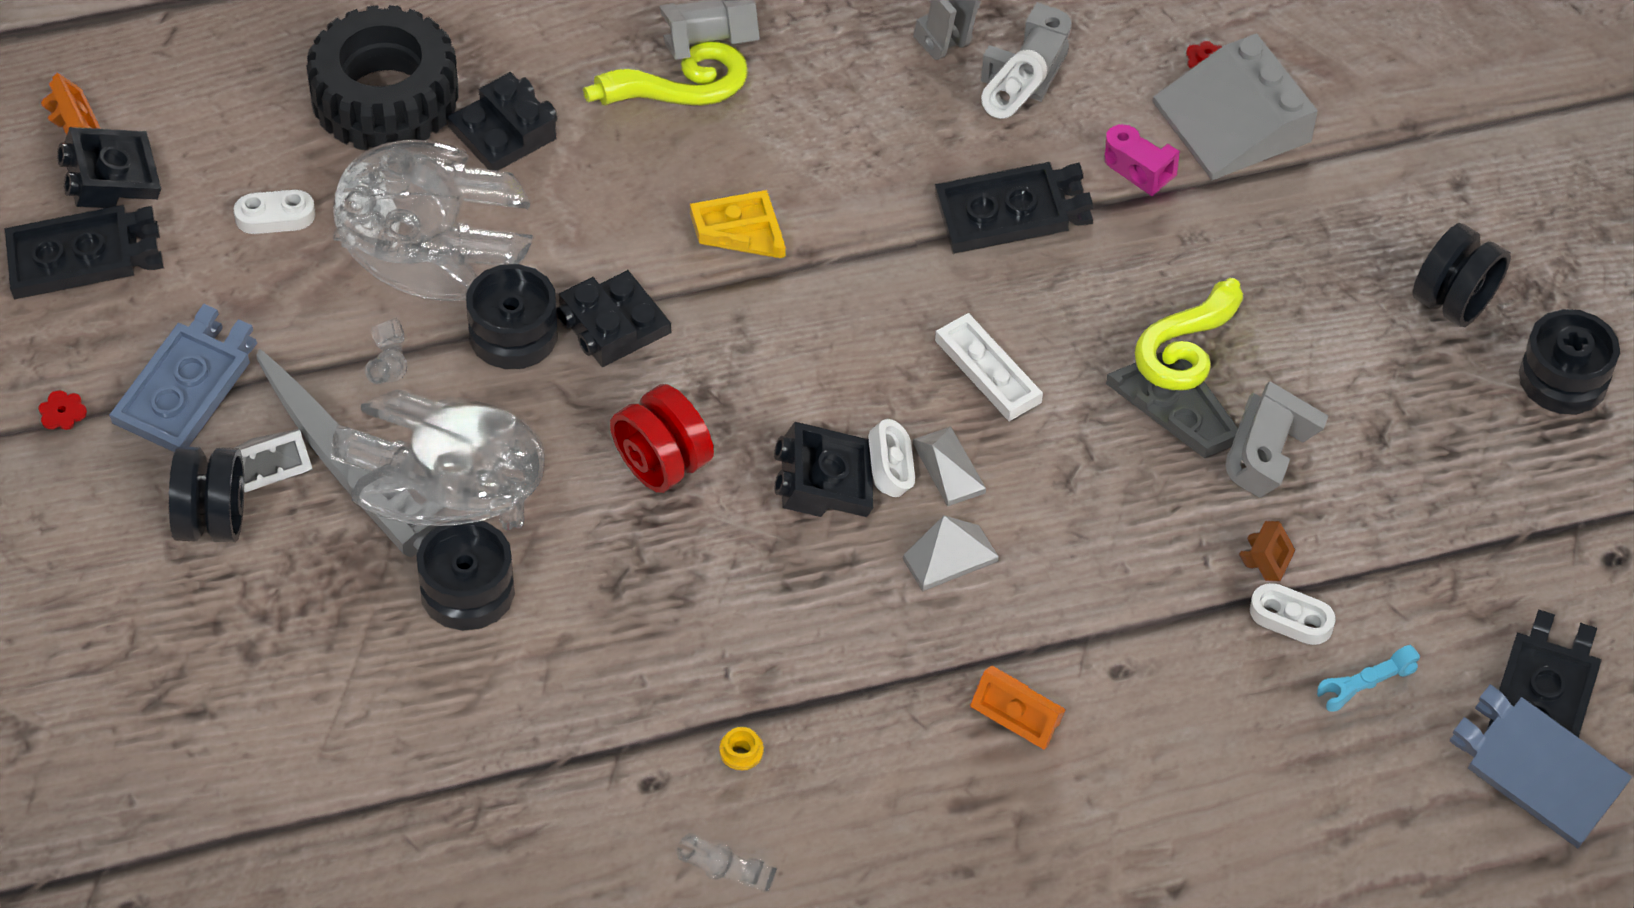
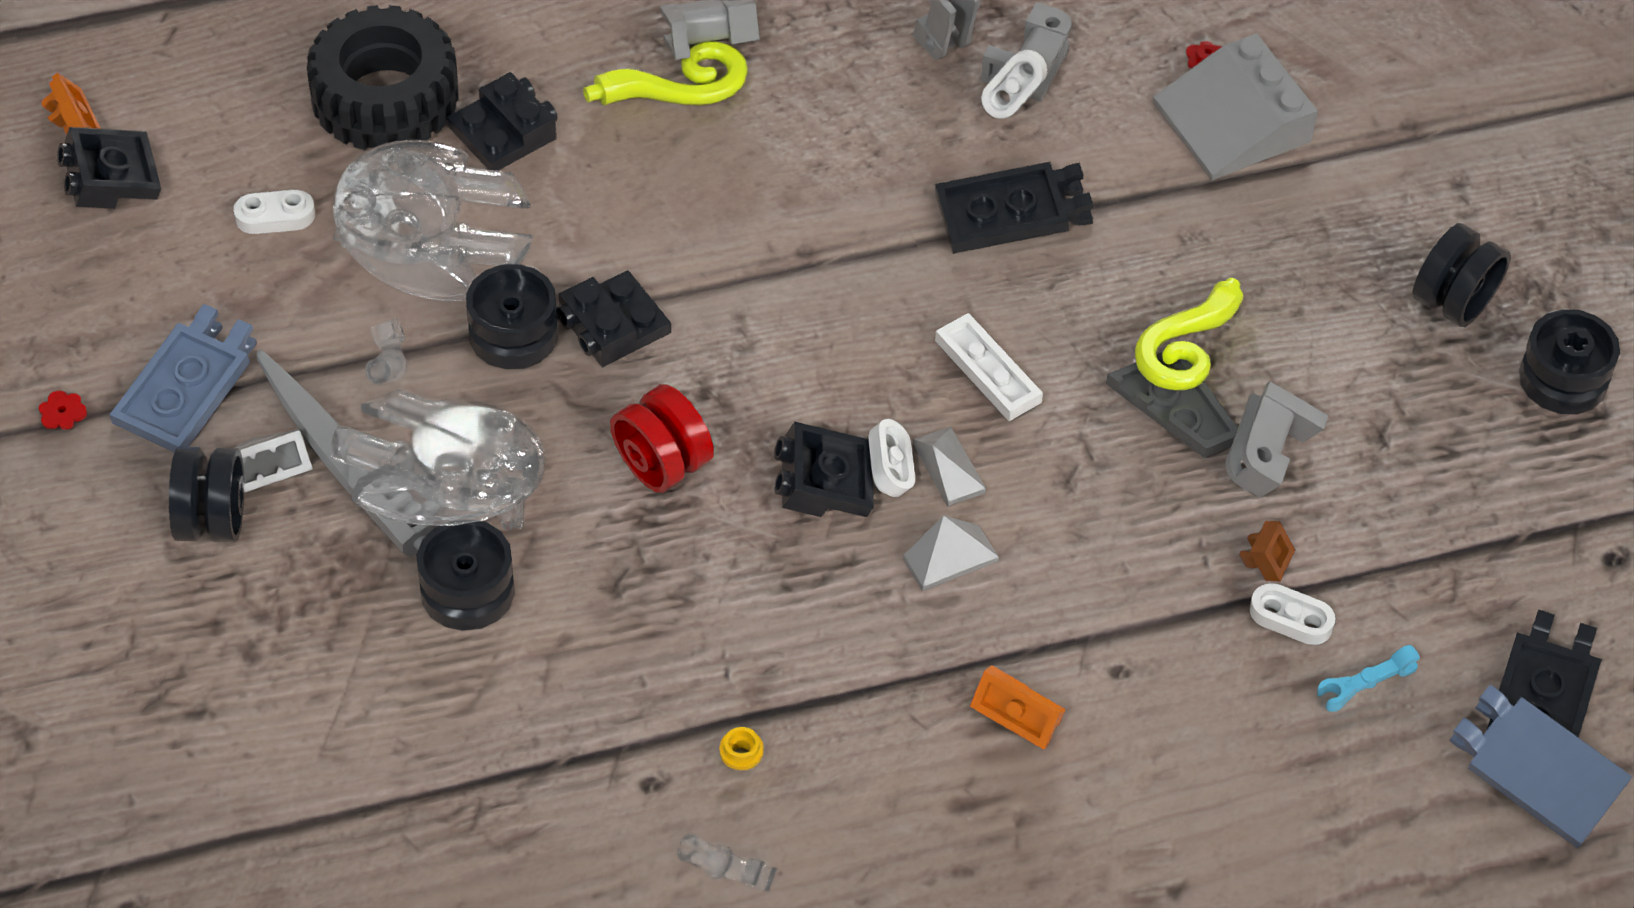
black tile [4,205,164,300] -> none
yellow wing [690,190,786,258] -> none
dark pink leg [1104,124,1180,196] -> none

